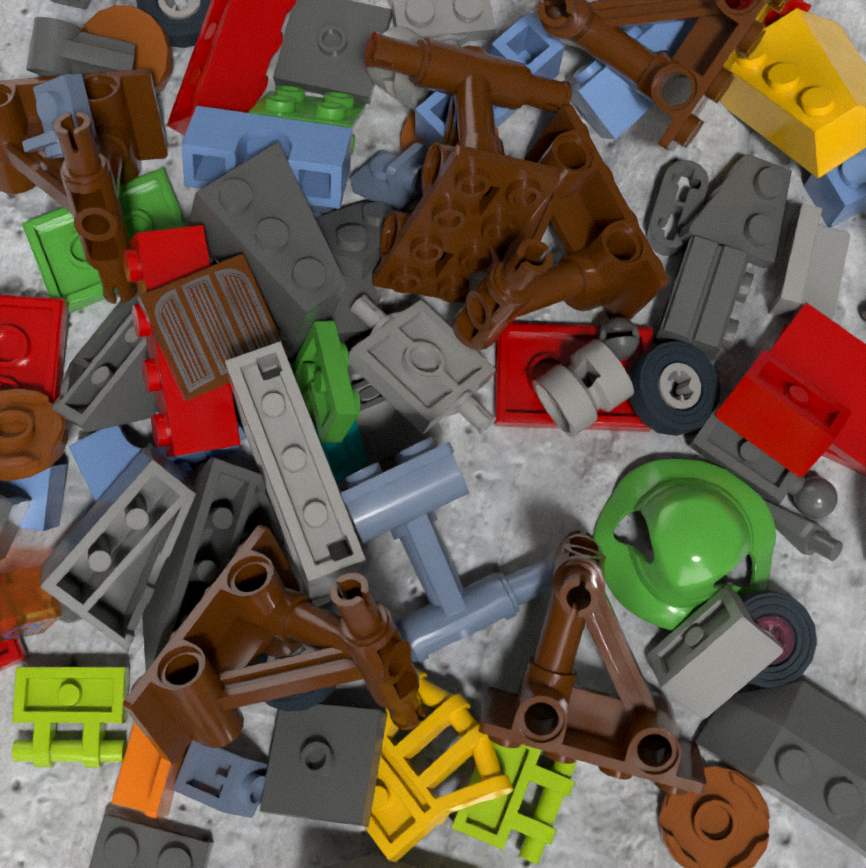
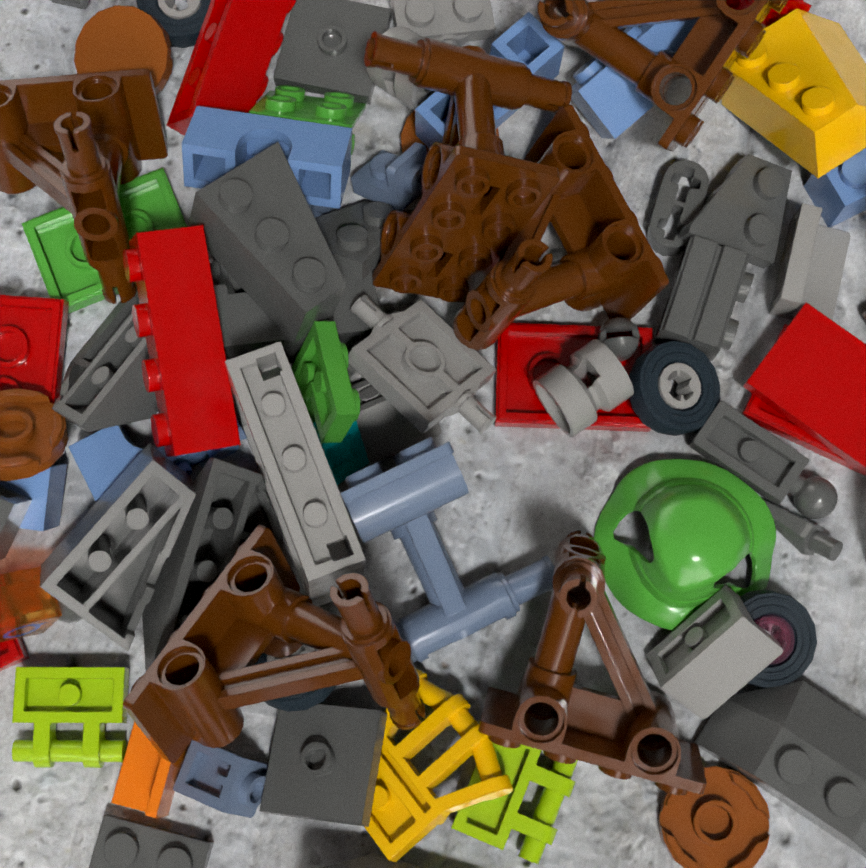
sand blue bracket [22,73,97,159] -> none
dark grey piece [26,17,135,77] -> none
tile [137,253,289,402] -> none
red panel [715,349,852,477] -> none

